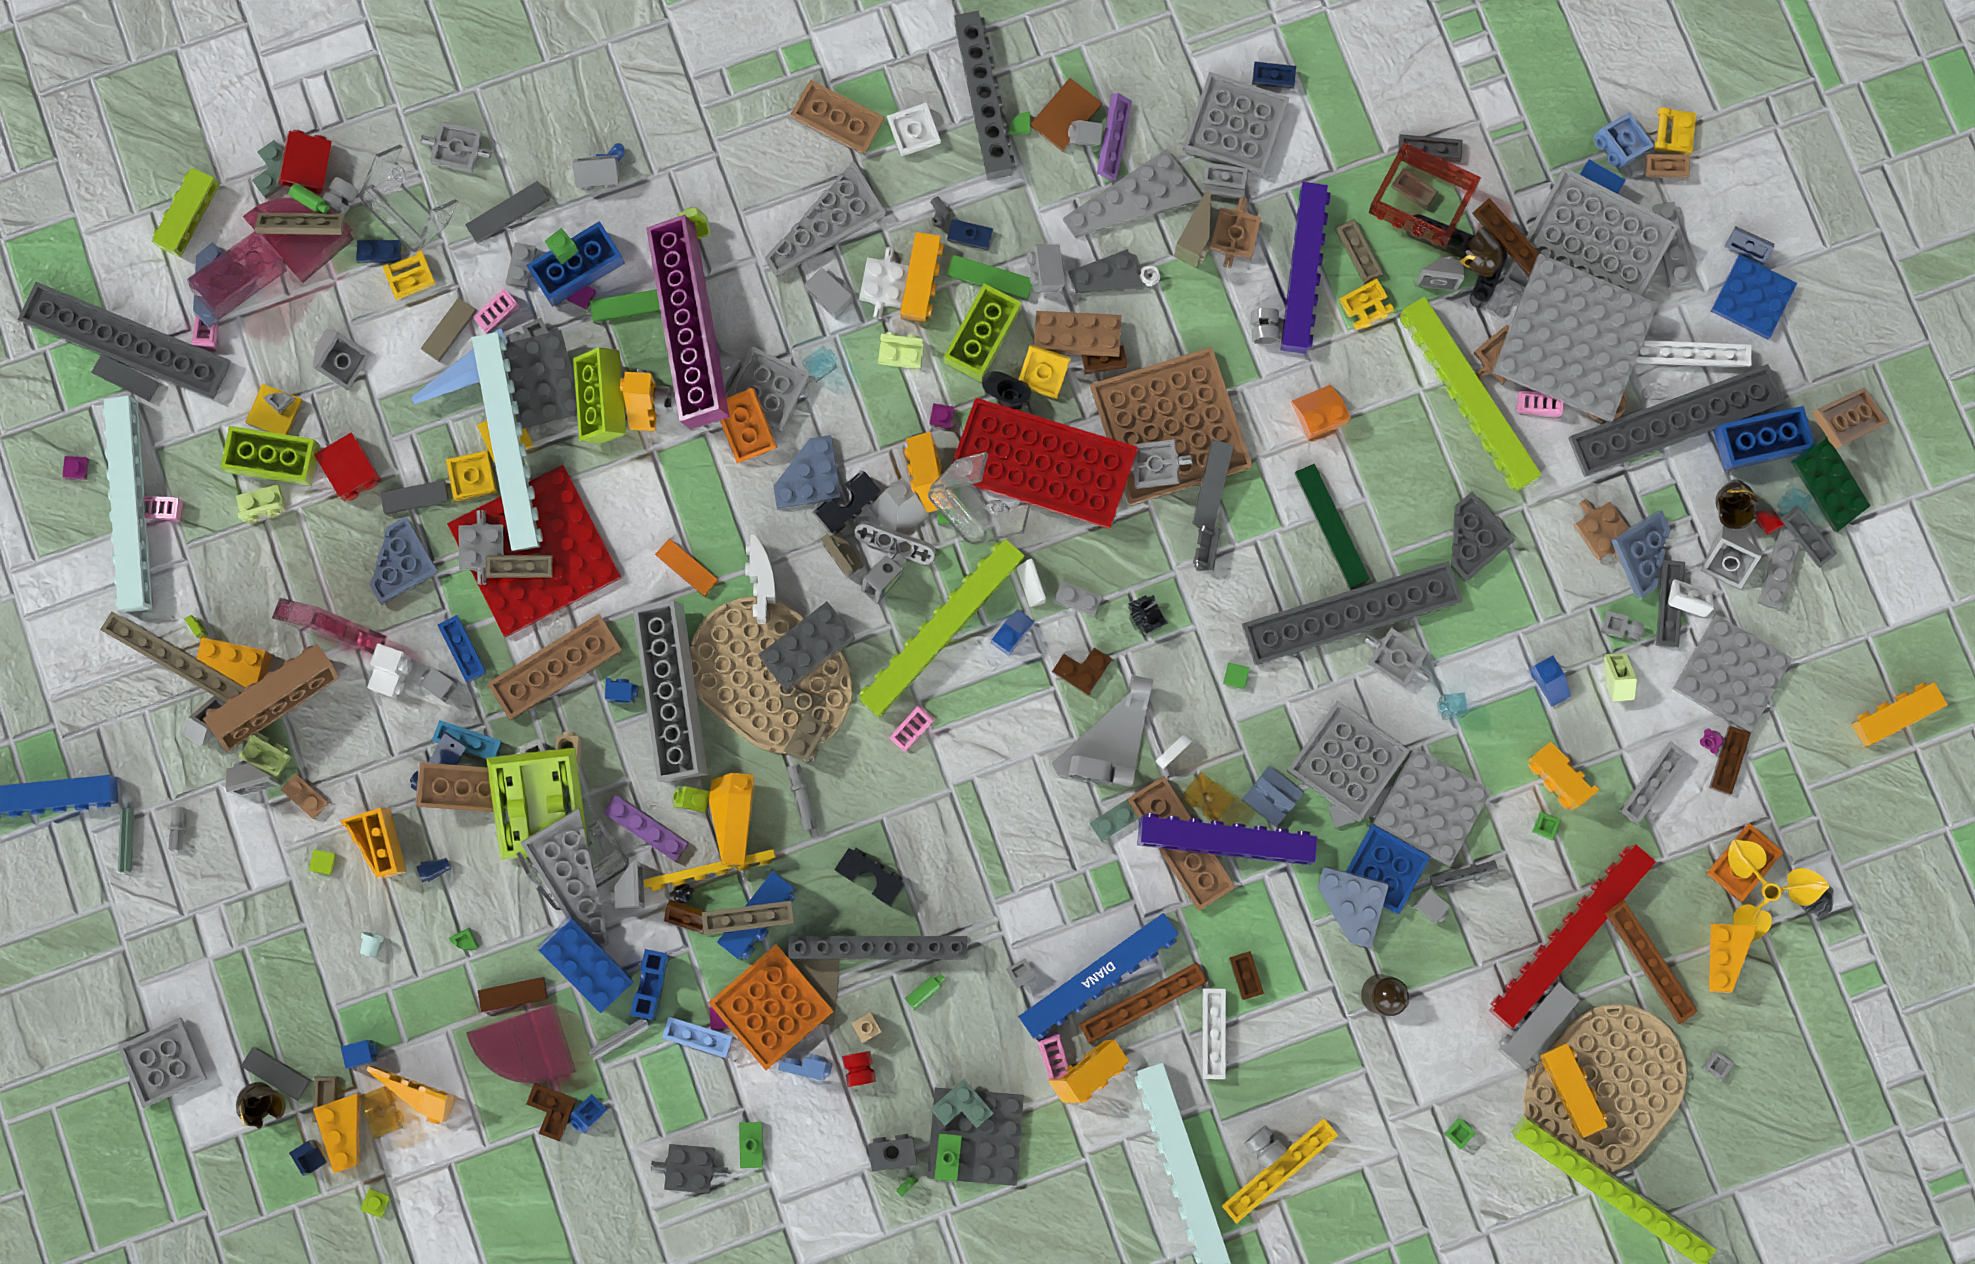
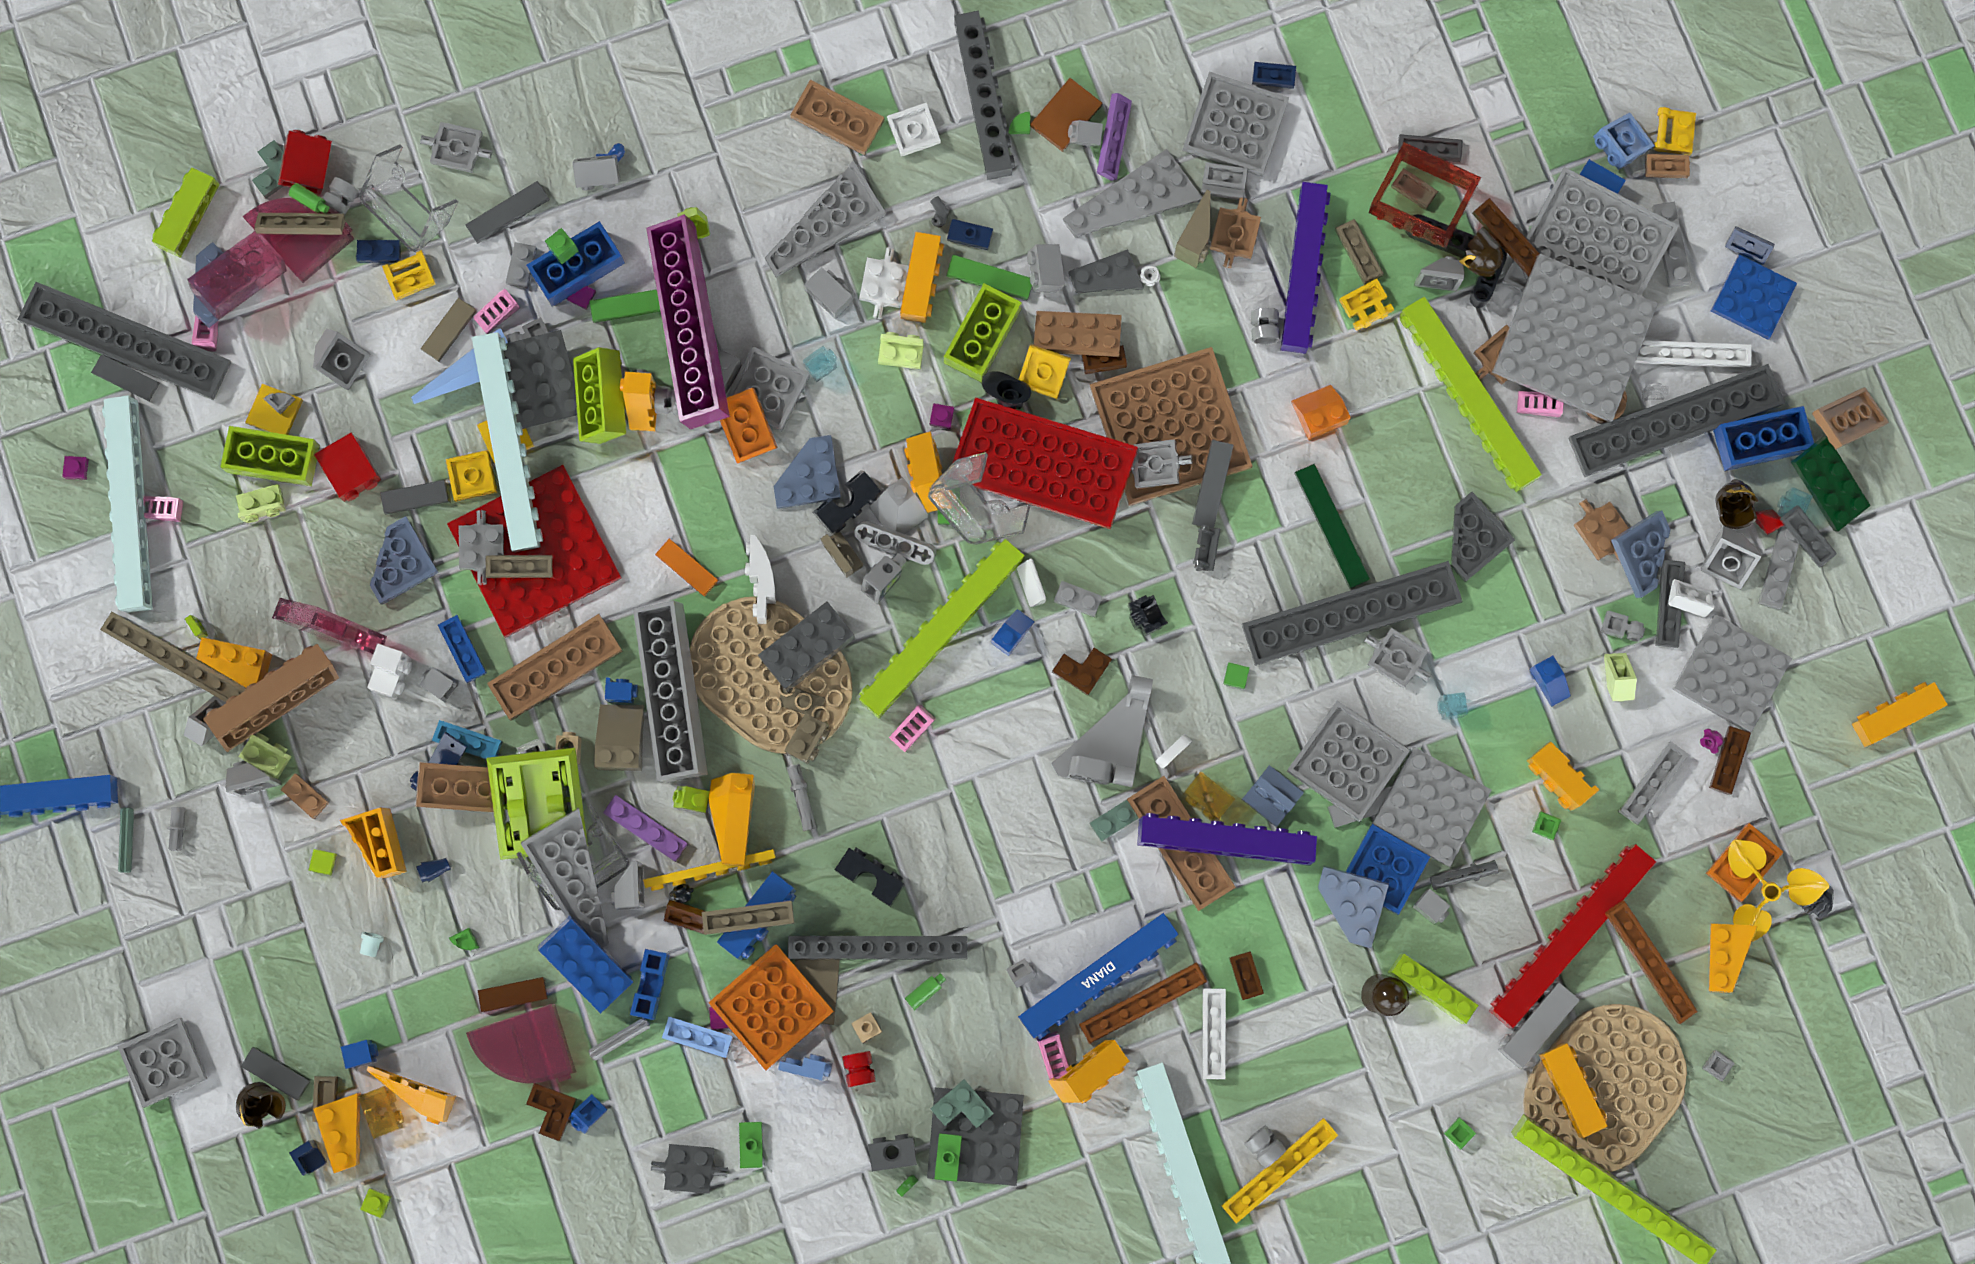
none -> dark tan slope [594,704,644,771]
none -> lime brick [1388,954,1479,1024]

